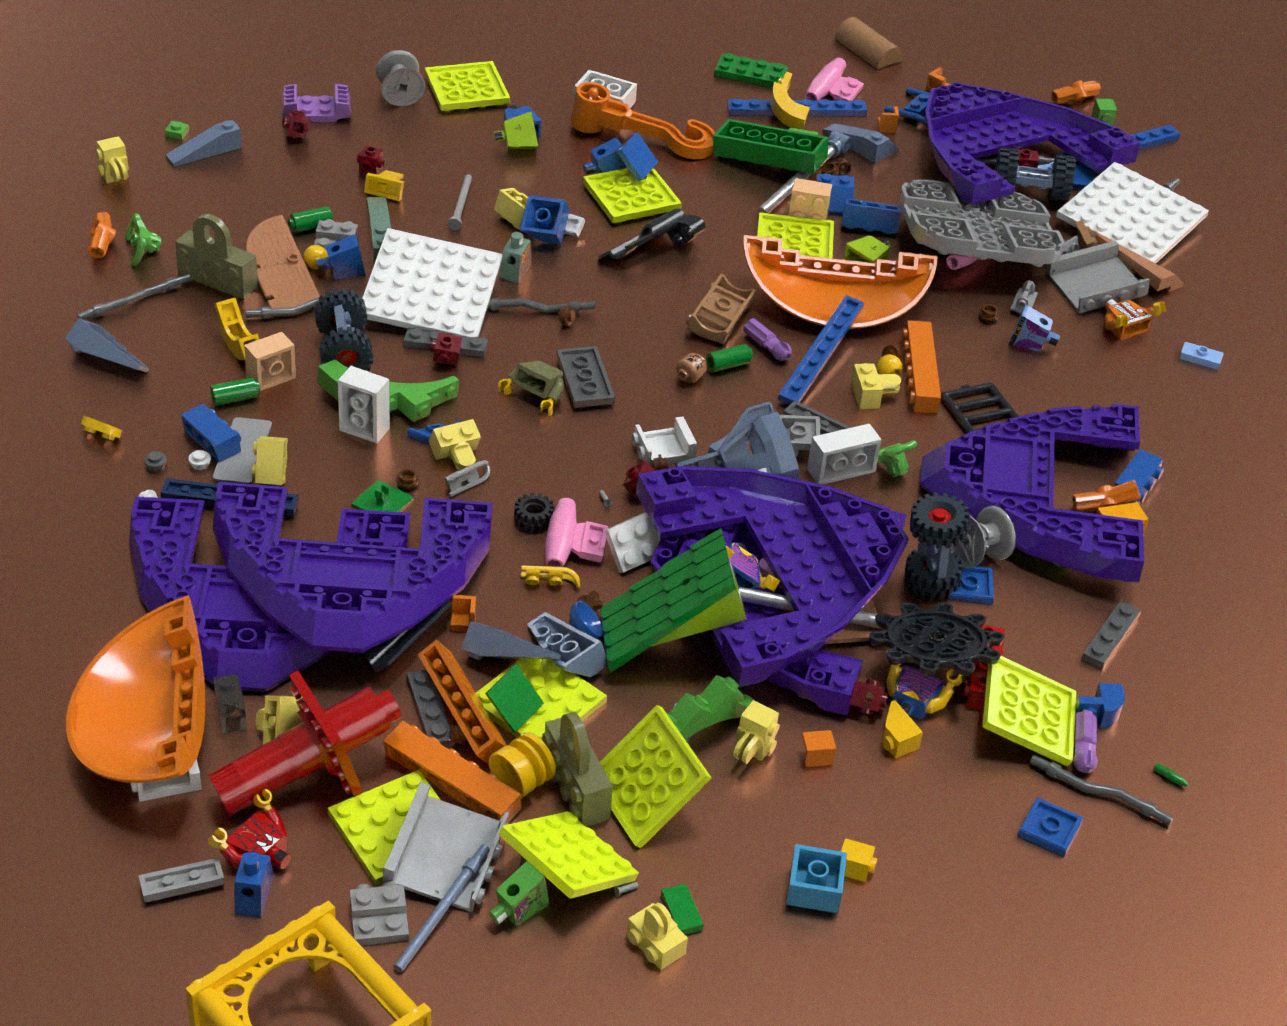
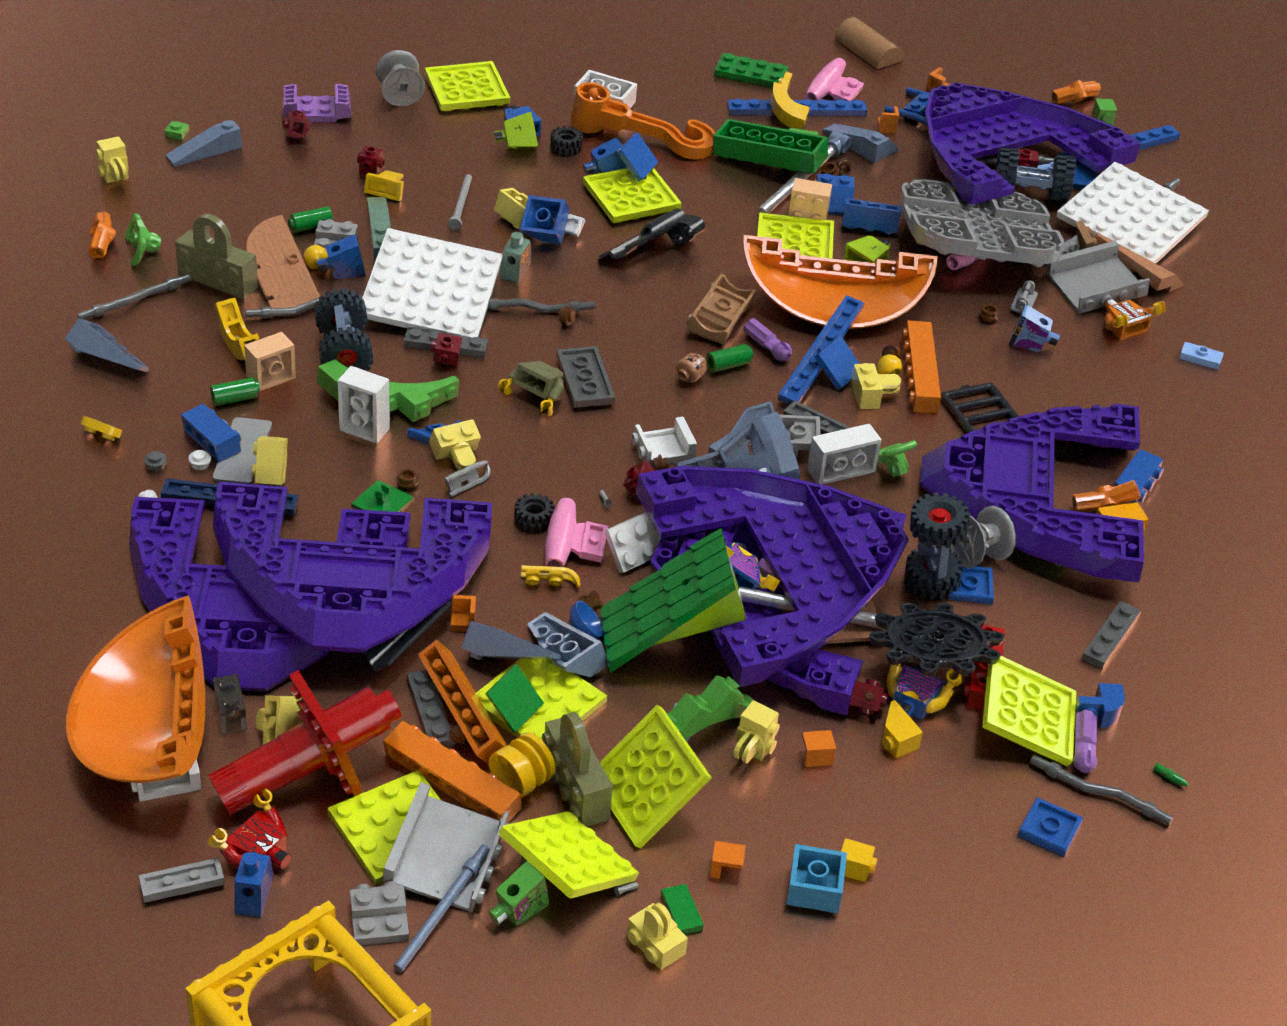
none -> black tyre [550,126,583,156]
none -> orange panel [710,841,746,879]
none -> blue tile [814,335,860,390]

